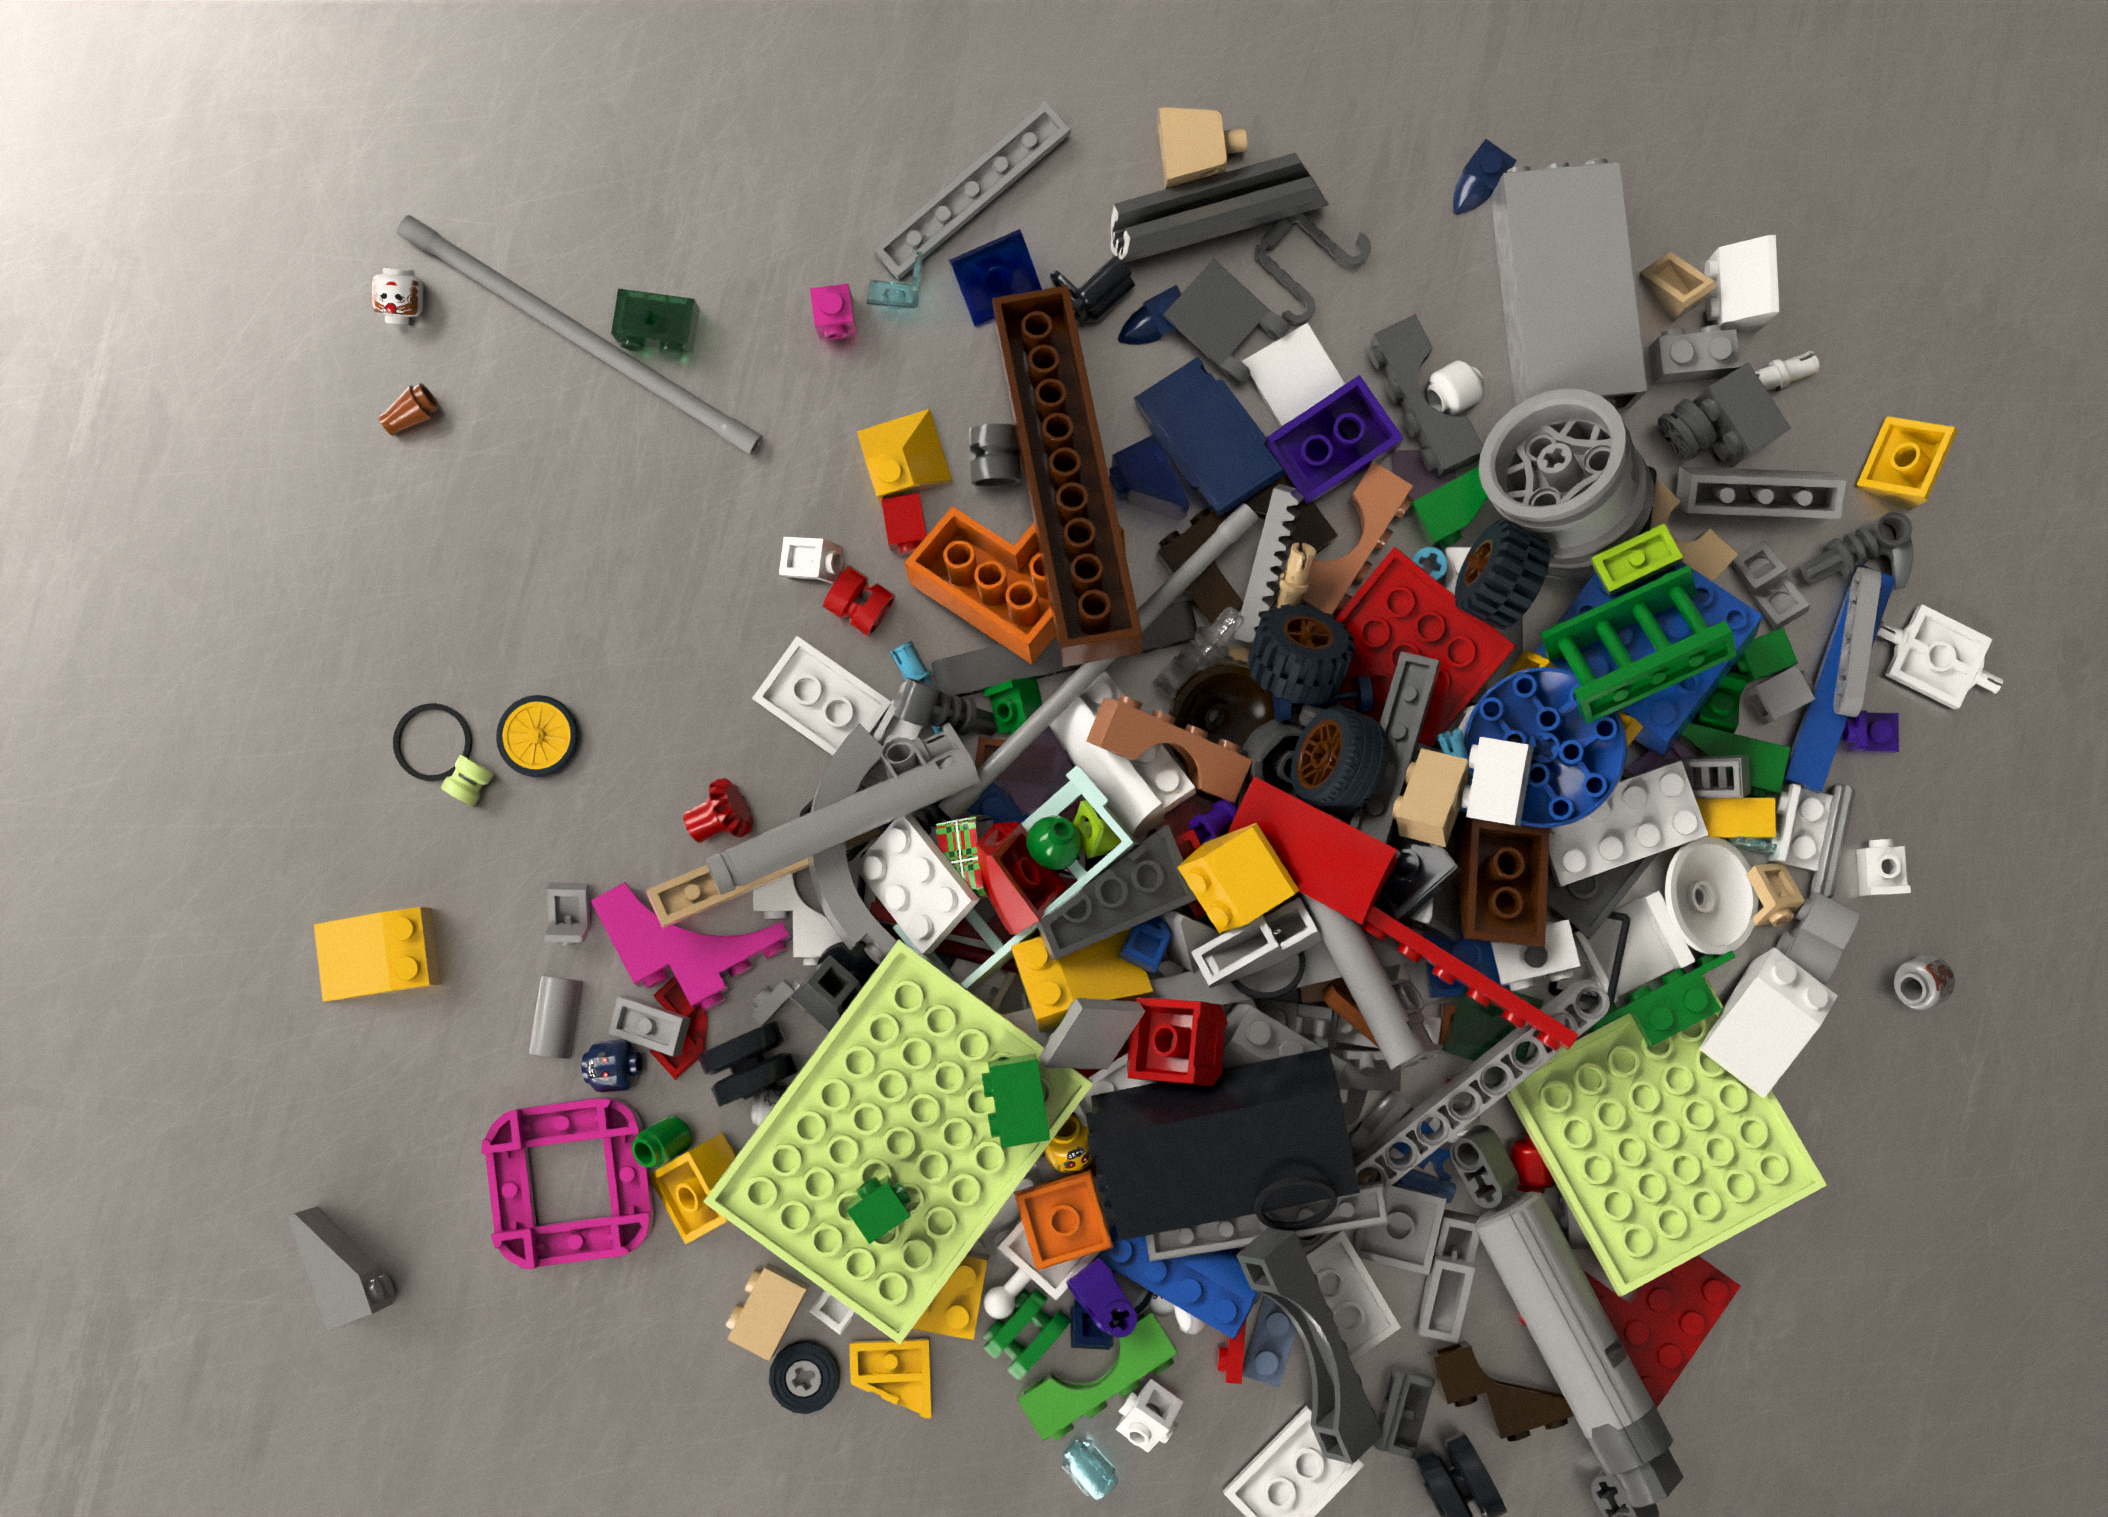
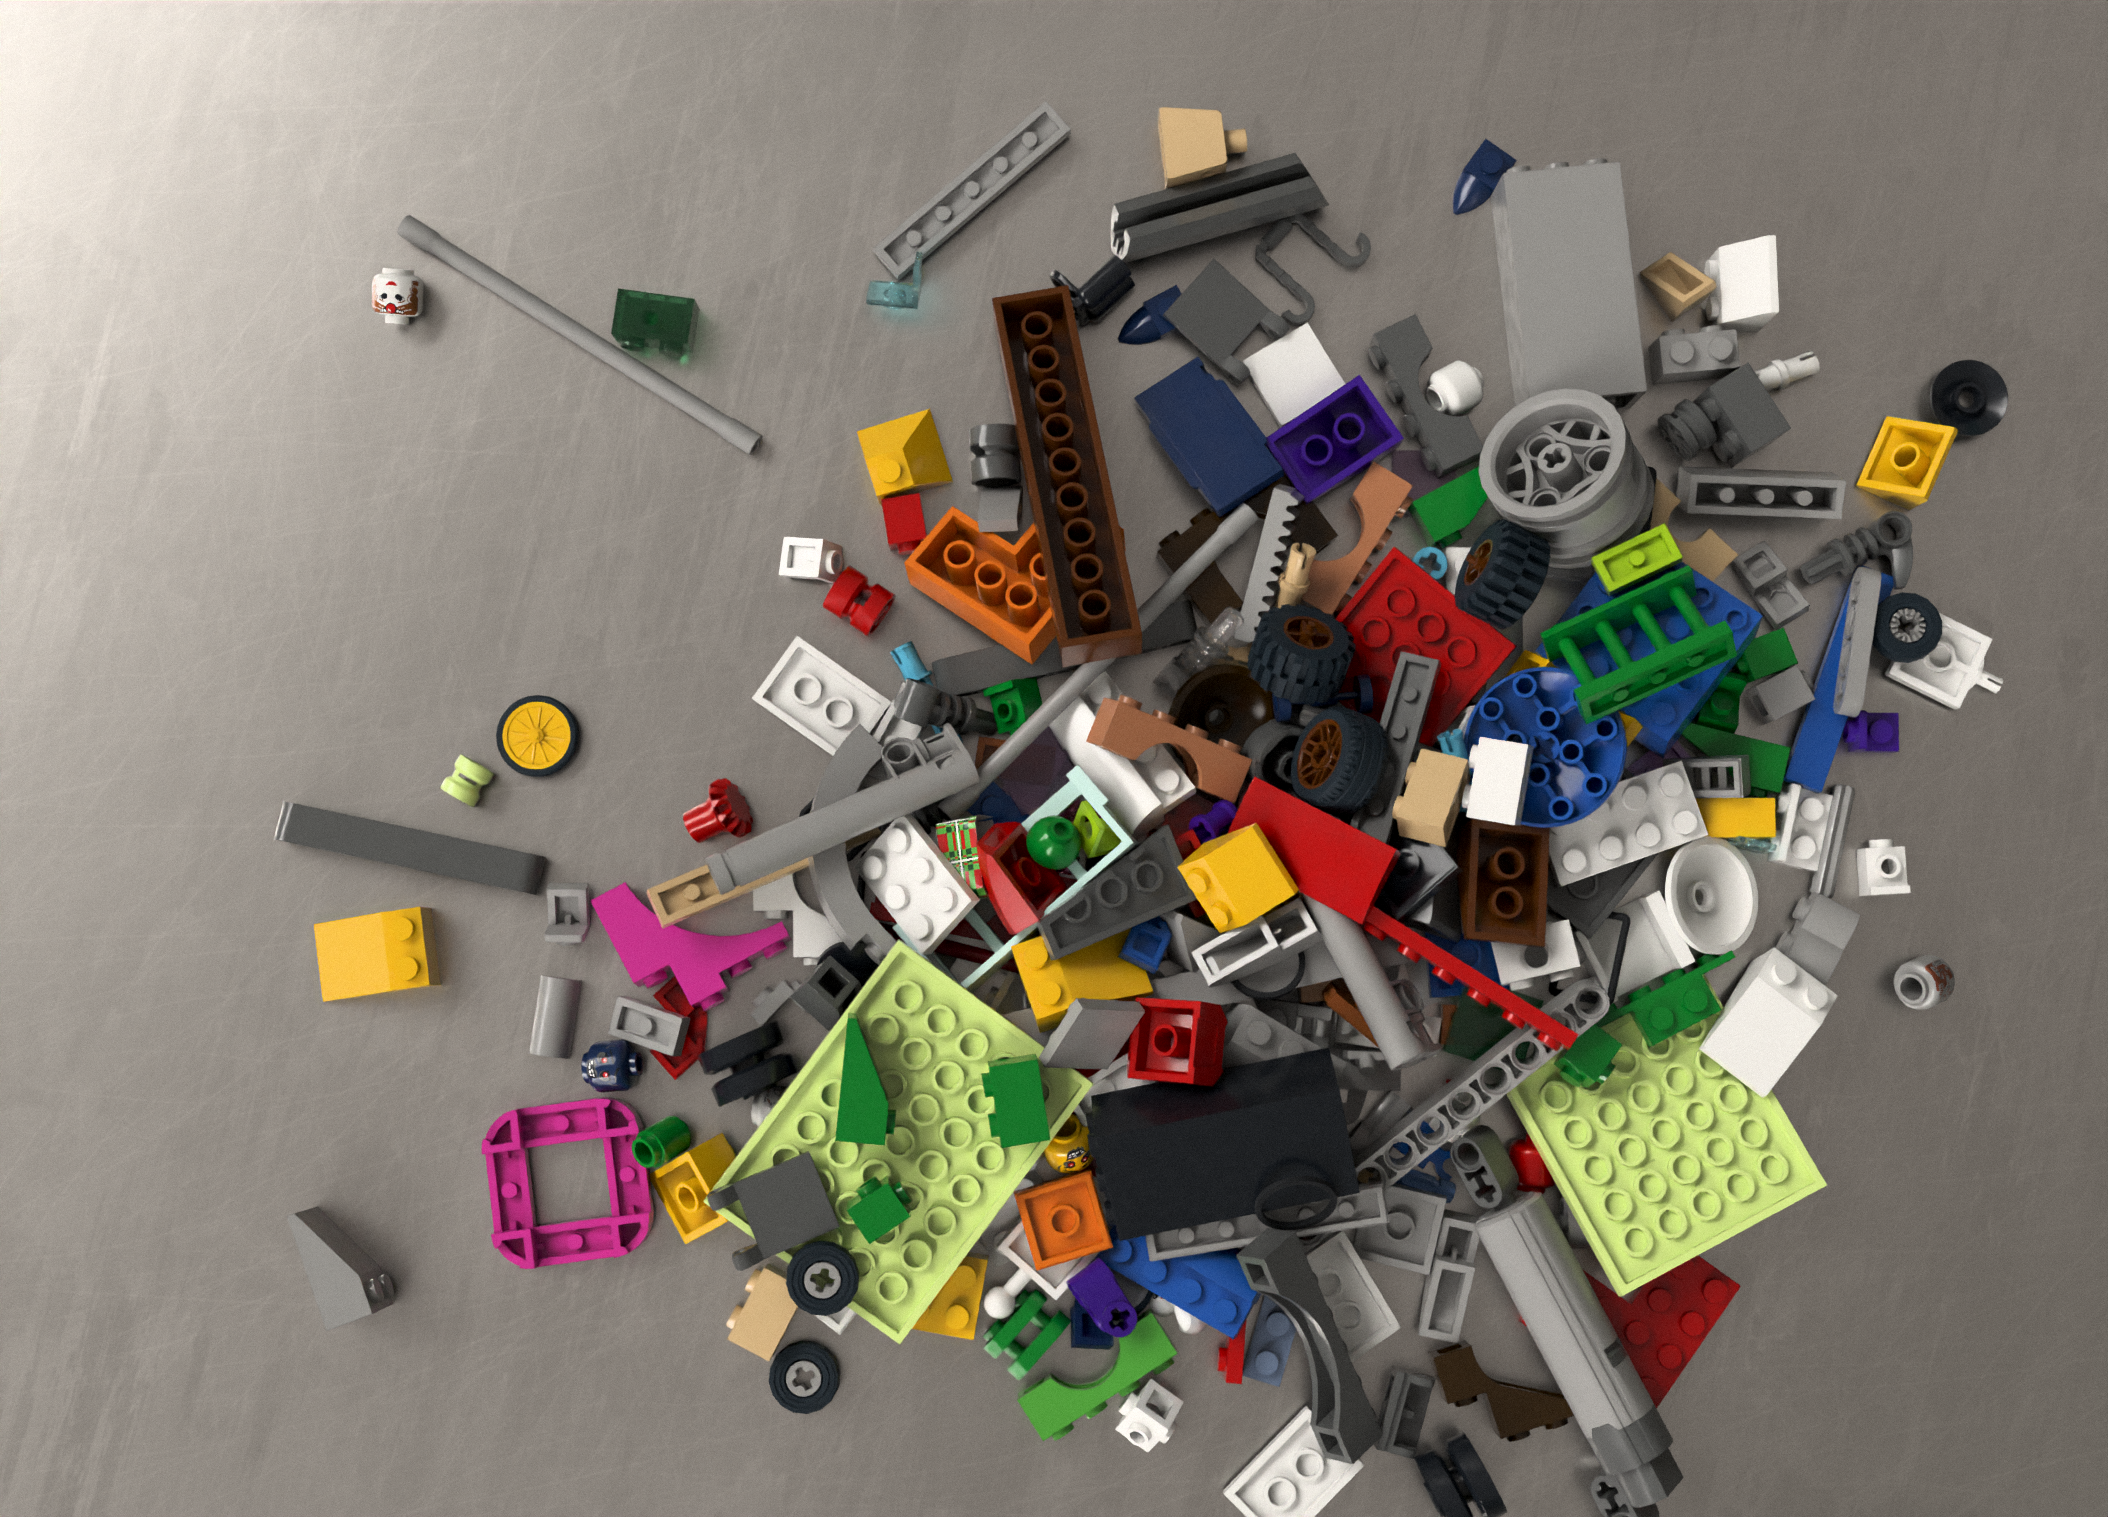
dark orange cone [379,383,439,436] -> none
black piece [393,703,472,781] -> none
dark pink brick [810,284,857,339] -> none
yellow wing [849,1338,932,1418] -> none
clear blue slope [949,229,1042,326] -> none
clear light blue brick [1061,1439,1119,1501] -> none
clear blue slope [1109,434,1190,521] -> none
tan bracket [1746,863,1805,927] -> none
none -> dark grey beam [274,801,545,895]
none -> dark grey flag [707,1151,840,1271]
none -> black bush [786,1241,859,1316]
none -> green slope [835,1013,896,1145]
none -> light grey slope [978,486,1023,532]
none -> green brick [1554,1024,1622,1089]
none -> black bush [1872,592,1942,663]
none -> black dish [1930,360,2008,436]

